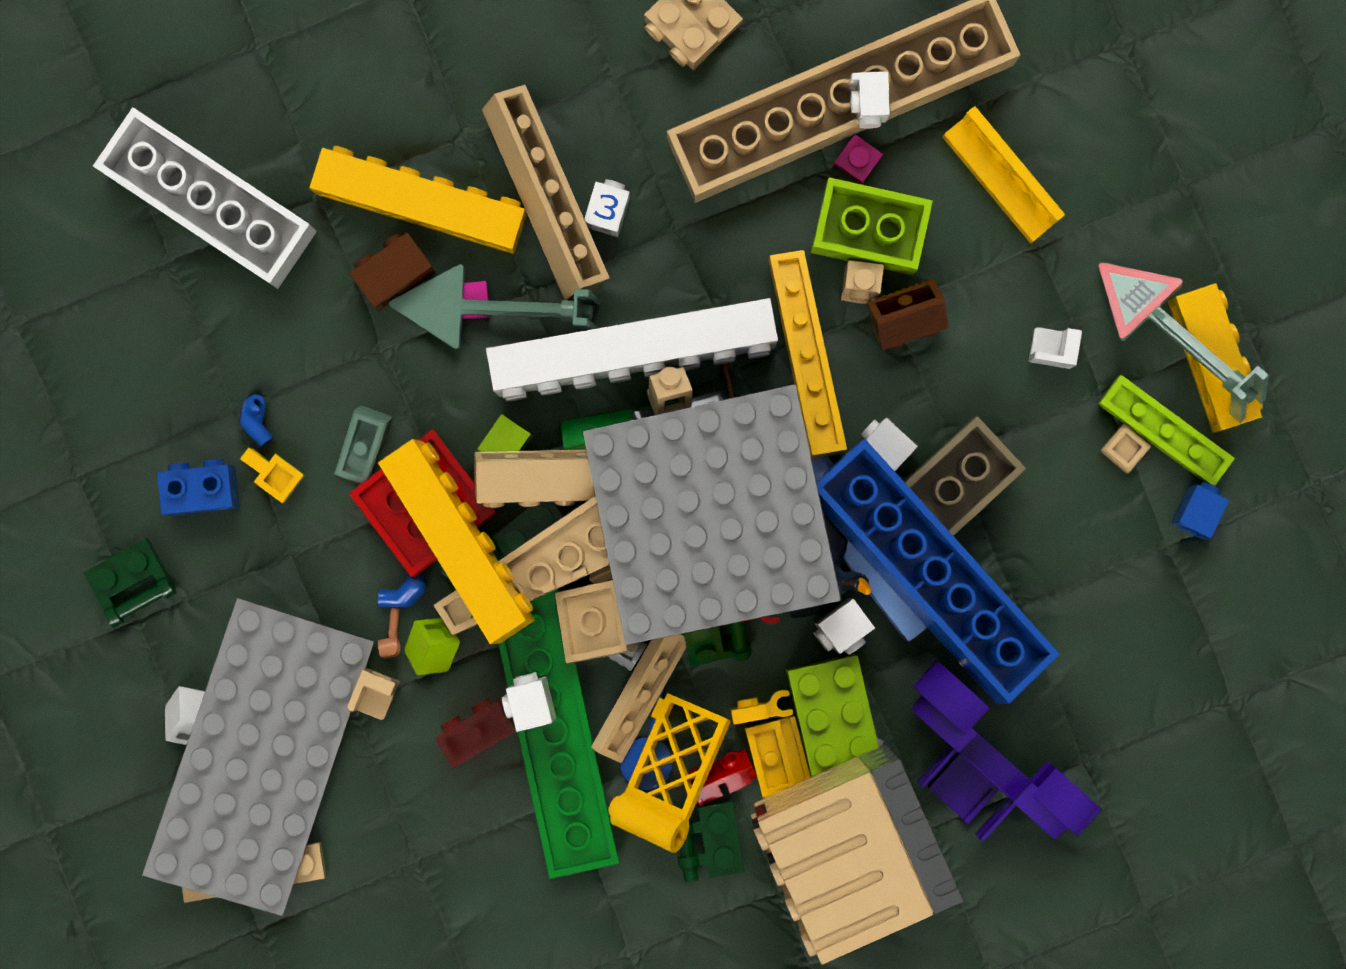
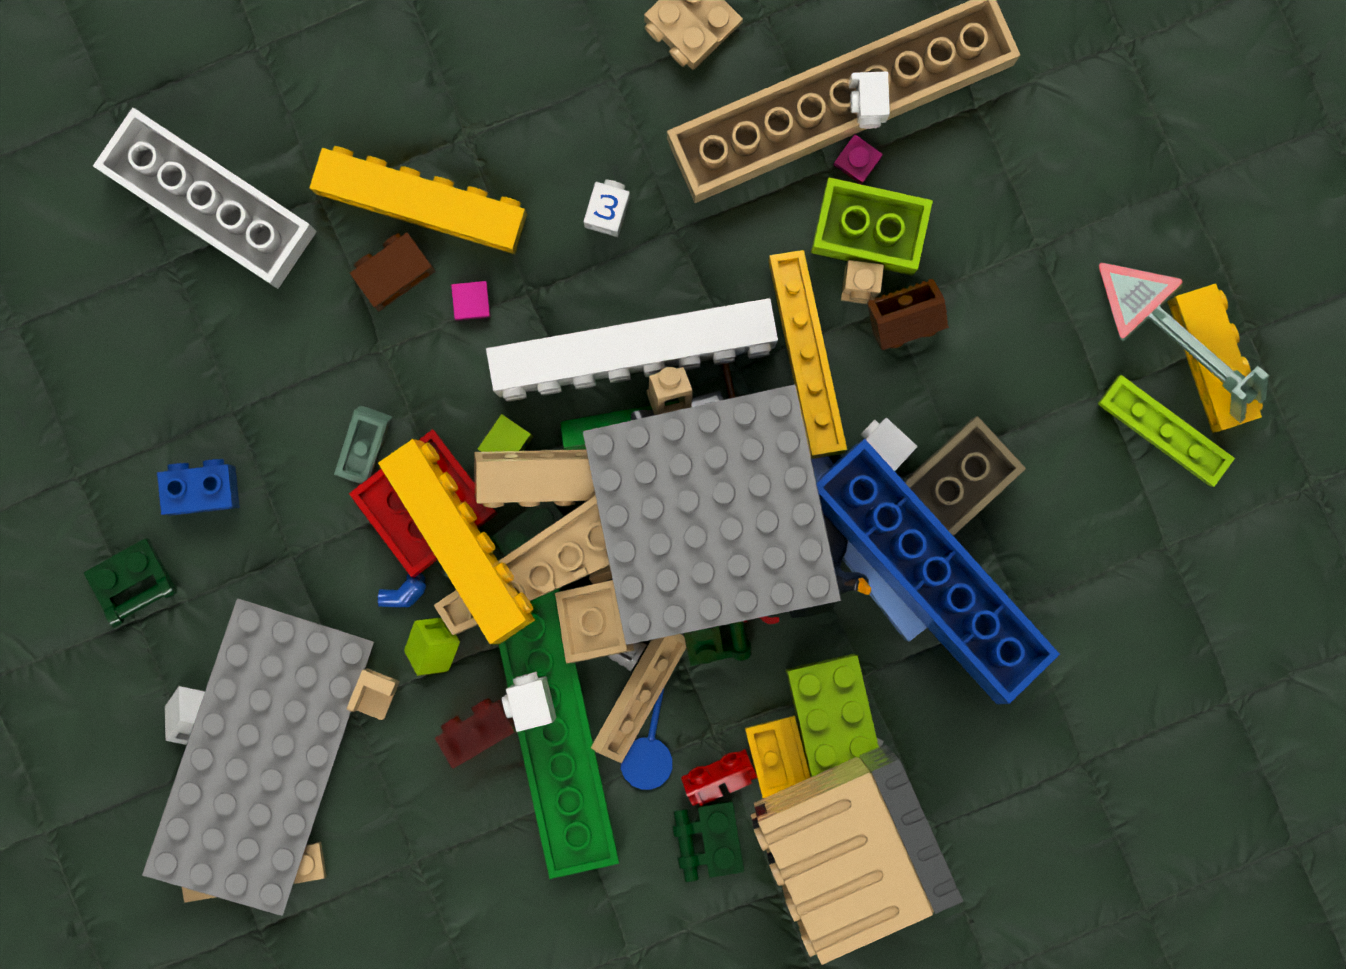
blue arm [240,394,274,449] -> none
yellow plate [240,447,305,503] -> none
nougat hand [378,608,401,659] -> none
sand green piece [389,264,600,349] -> none
tan brick [482,85,610,300] -> none
yellow piece [608,693,731,853] -> none
yellow plate [730,689,793,725] -> none
white brick [813,598,875,655] -> none
dark purple piece [911,660,1102,842] -> none
yellow fence [942,106,1065,244] -> none
white panel [1028,327,1082,369] -> none
tan tile [1100,423,1151,473] -> none
blue brick [1170,482,1230,539] -> none

